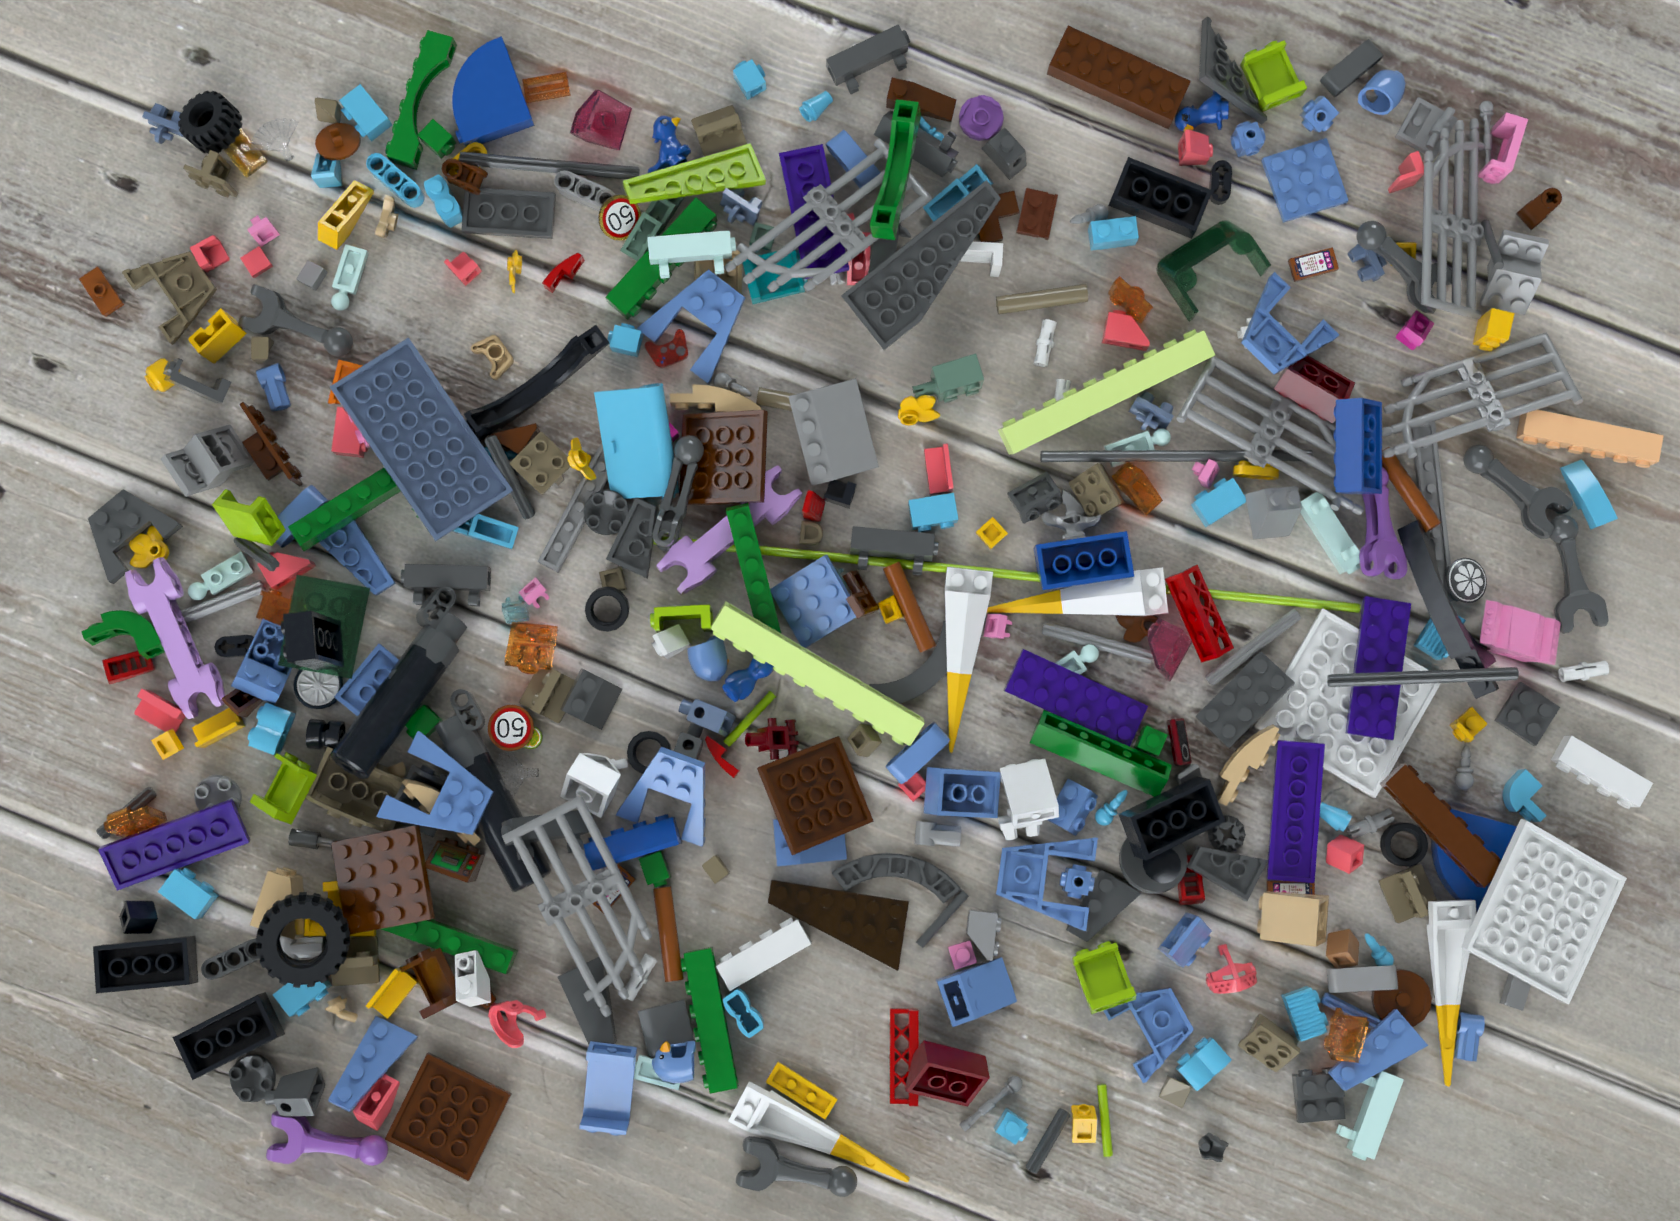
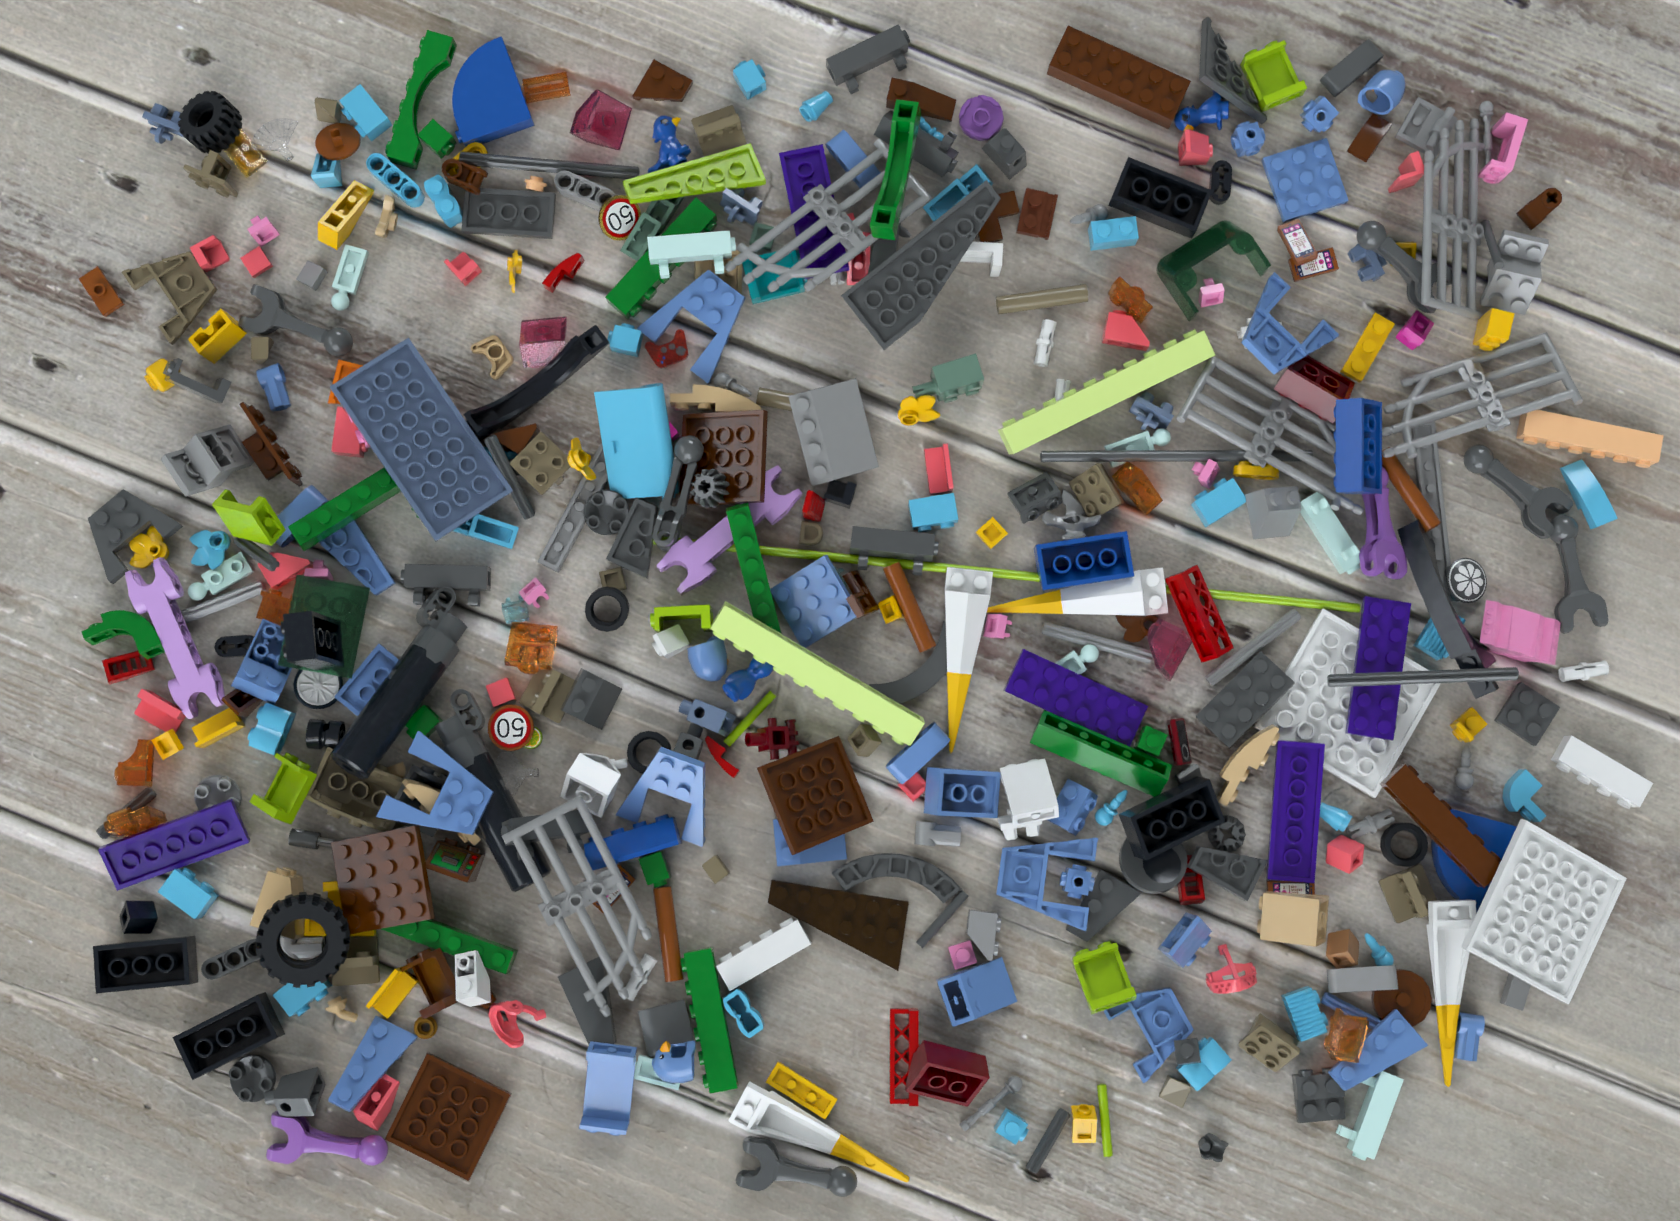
none -> clear orange arch [114,739,155,786]
none -> medium azure plate [189,530,231,570]
none -> bright pink tile [304,560,333,587]
none -> pearl gold plate [414,1016,438,1039]
none -> coral tile [486,677,516,707]
none -> clear pink slope [519,316,567,368]
none -> light nougat plate [524,175,547,192]
none -> reddish brown wing [632,59,693,102]
none -> dark grey gear [690,469,730,508]
none -> dark grey plate [1174,1038,1201,1065]
none -> bright pink tile [1198,278,1225,308]
none -> tile [1277,219,1318,267]
none -> yellow plate [1340,312,1395,383]
none -> reddish brown slope [1347,113,1392,162]

